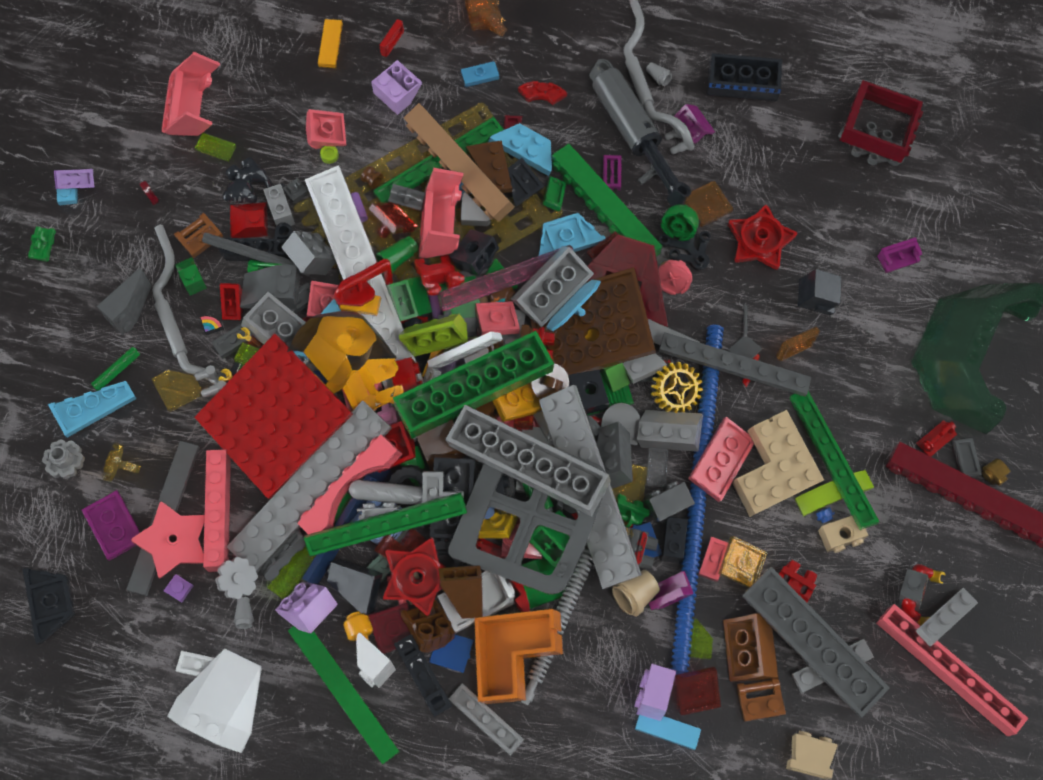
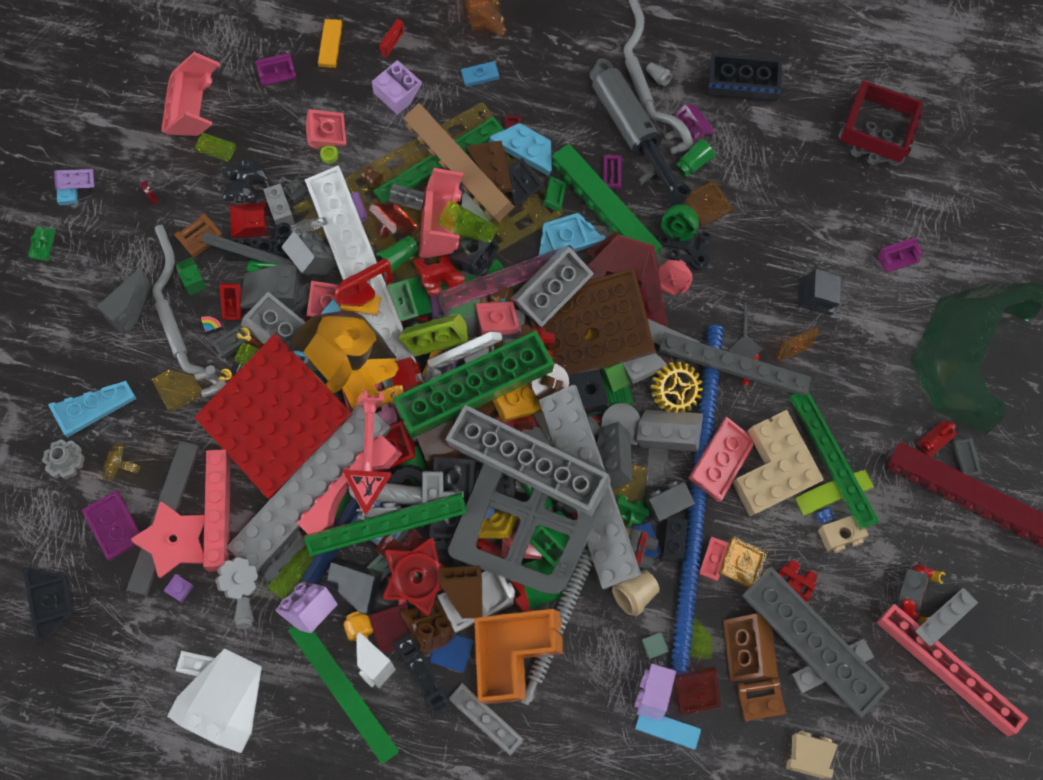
green axle [91,347,140,391] -> none
red tile [518,81,567,105] -> none
medium azure shield [546,280,601,331] -> none
magenta panel [649,571,694,611] -> none
red plate [728,205,797,270] -> none
pearl gold plate [982,458,1011,486] -> none
none -> magenta hinge [255,53,297,86]
none -> clear tile [290,217,328,233]
none -> coral piece [342,391,392,514]
none -> clear neon green slope [439,200,499,243]
none -> sand green tile [642,632,669,660]
none -> green plant [674,139,715,178]

